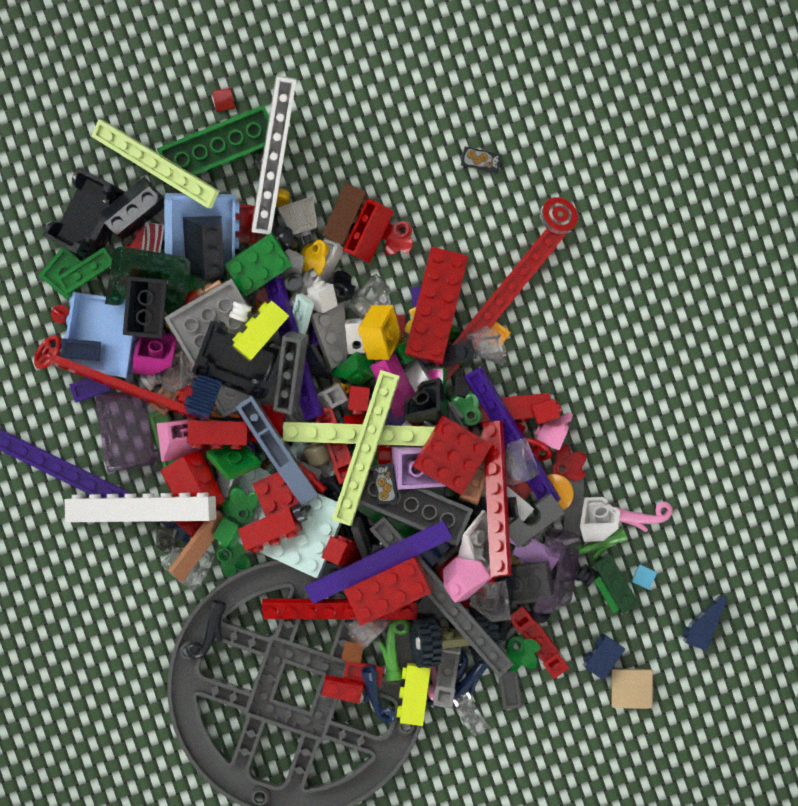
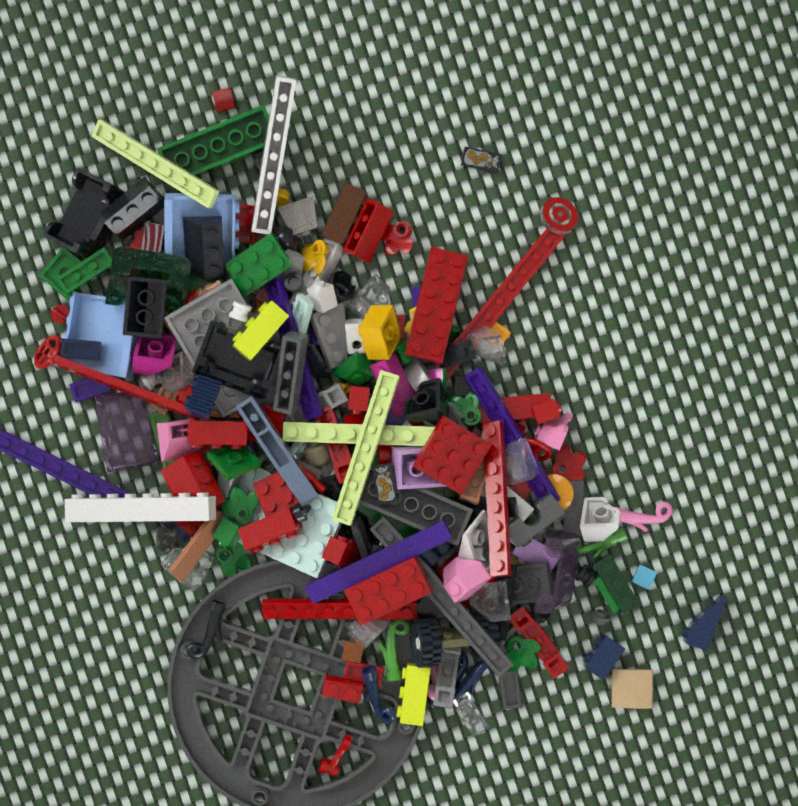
none -> red brick [317,734,353,777]
none -> dark grey plate [591,609,611,625]

